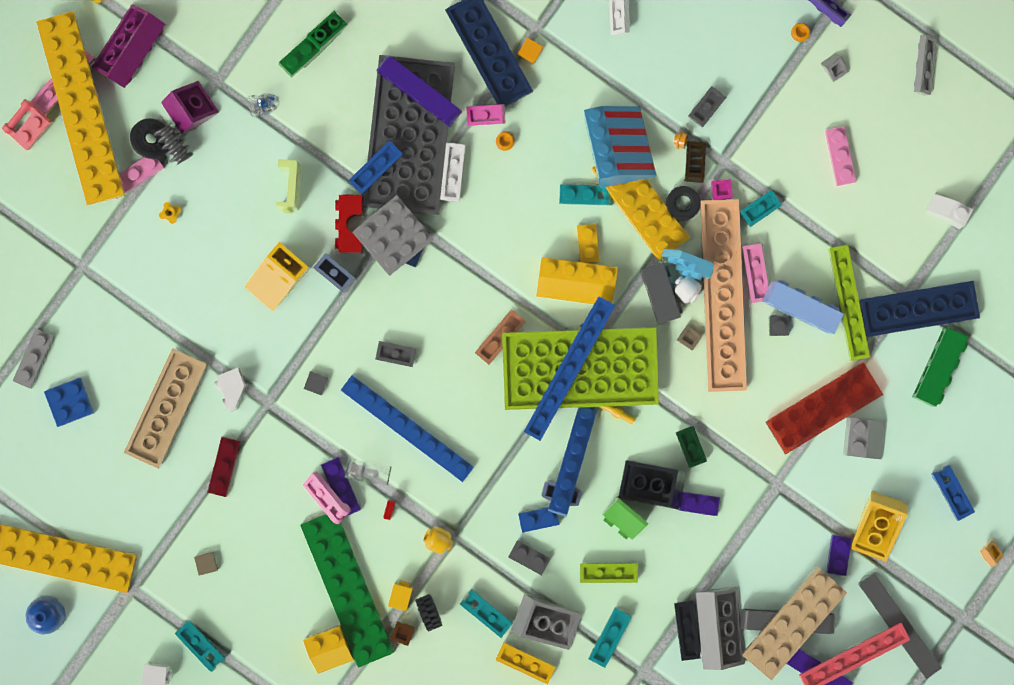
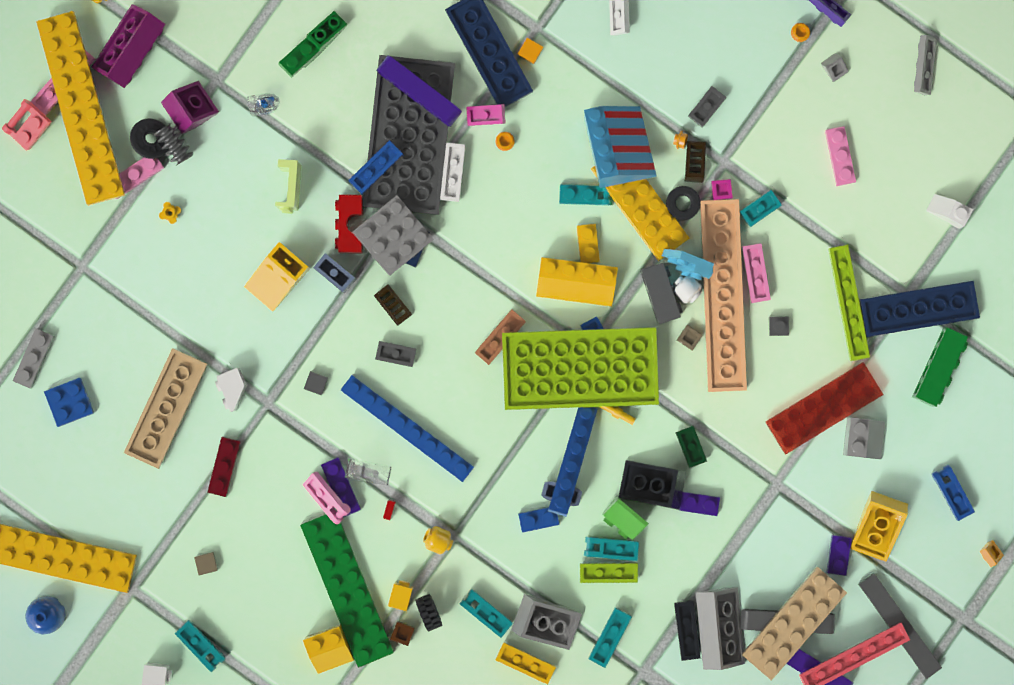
dark grey plate [508,540,551,576] -> none
blue plate [523,296,616,441] -> none
light blue brick [762,279,844,335] -> none
none -> dark brown slope [373,284,413,326]
none -> teal plate [584,536,639,561]

